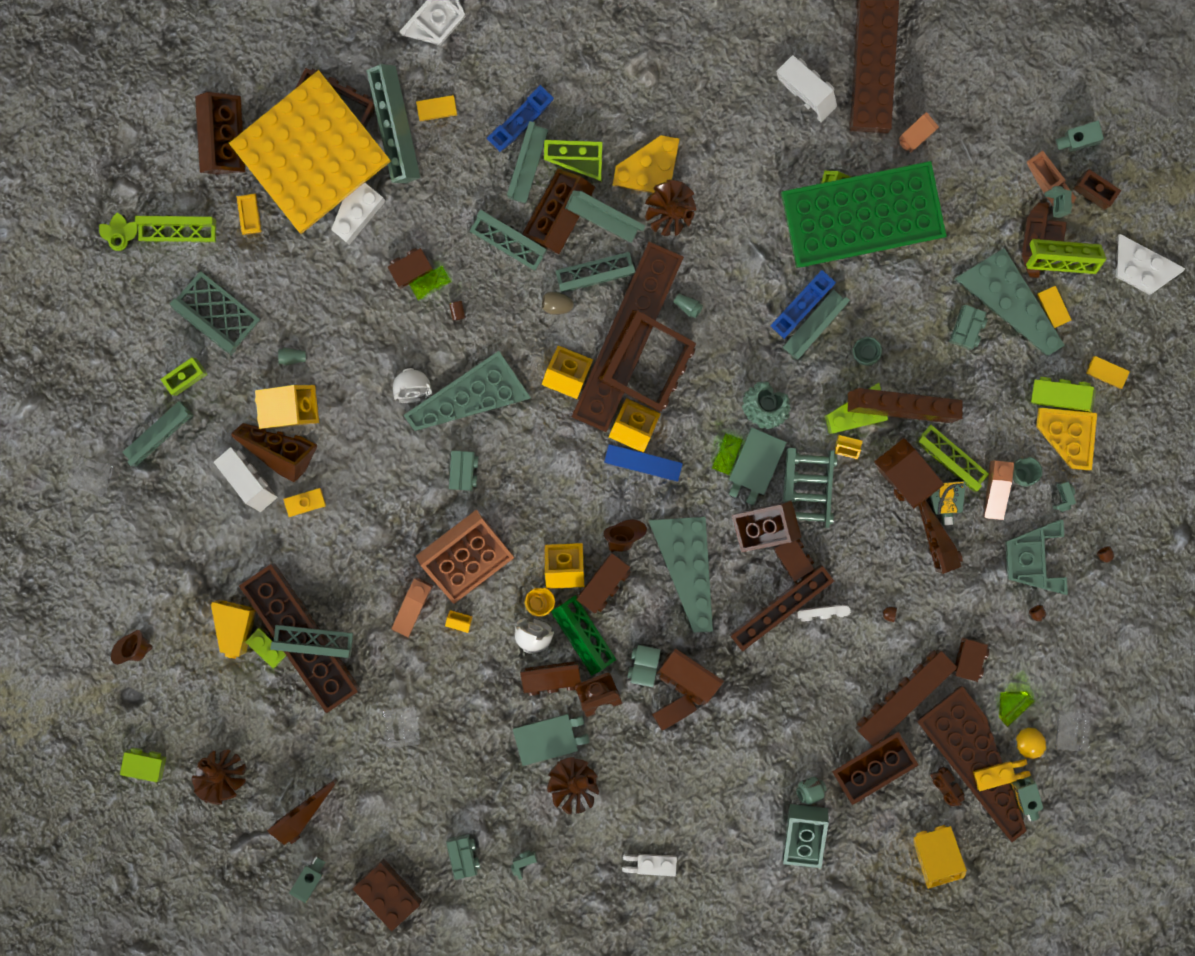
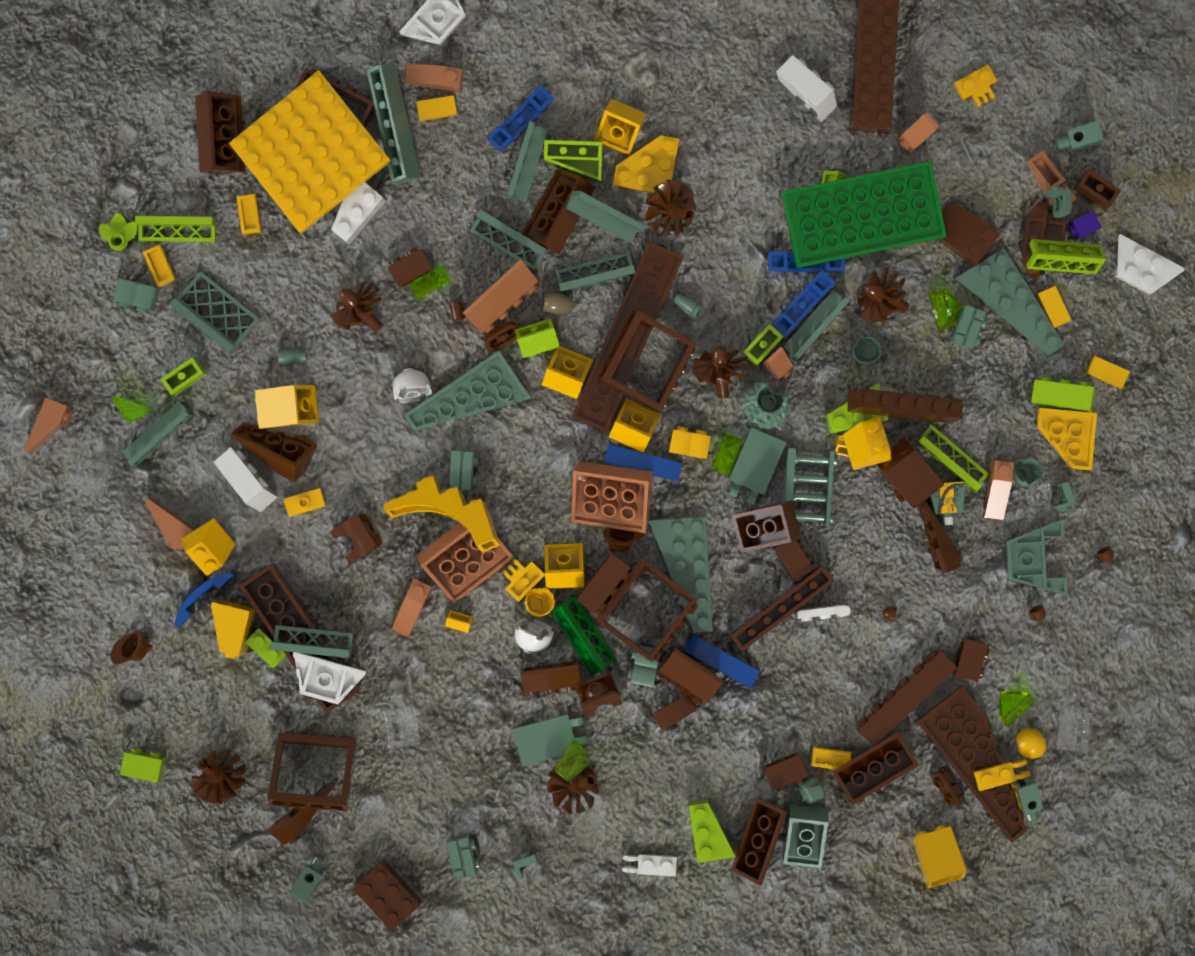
none -> nougat slope [24,397,72,453]
none -> clear neon green slope [112,395,154,424]
none -> sand green brick [113,278,159,313]
none -> yellow tile [143,244,176,288]
none -> nougat slope [145,498,196,551]
none -> blue slope [174,572,237,628]
none -> yellow slope [182,518,236,576]
none -> reddish brown window [268,731,357,812]
none -> white wing [293,652,367,704]
none -> reddish brown piece [330,513,382,564]
none -> reddish brown piece [332,282,383,332]
none -> yellow arch [383,475,500,553]
none -> nougat slope [404,63,464,93]
none -> nougat slope [463,259,538,335]
none -> reddish brown plate [483,321,519,352]
none -> yellow hinge [502,559,545,602]
none -> lime brick [515,319,560,358]
none -> clear neon green slope [554,740,589,782]
none -> nougat slope [571,461,654,533]
none -> yellow slope [594,99,646,155]
none -> reddish brown window [595,558,698,663]
none -> yellow brick [668,426,711,459]
none -> blue slope [684,634,760,688]
none -> lime wedge [688,799,736,863]
none -> reddish brown piece [693,346,749,399]
none -> reddish brown slope [731,797,787,886]
none -> lime brick [742,324,783,367]
none -> nougat slope [762,347,793,380]
none -> reddish brown brick [762,752,808,792]
none -> blue slope [768,252,845,273]
none -> yellow plate [810,746,852,770]
none -> yellow slope [843,417,891,470]
none -> reddish brown piece [858,267,909,323]
none -> clear neon green slope [929,288,962,330]
none -> reddish brown slope [938,201,1001,267]
none -> yellow hinge [953,64,997,107]
none -> dark purple brick [1068,211,1102,240]

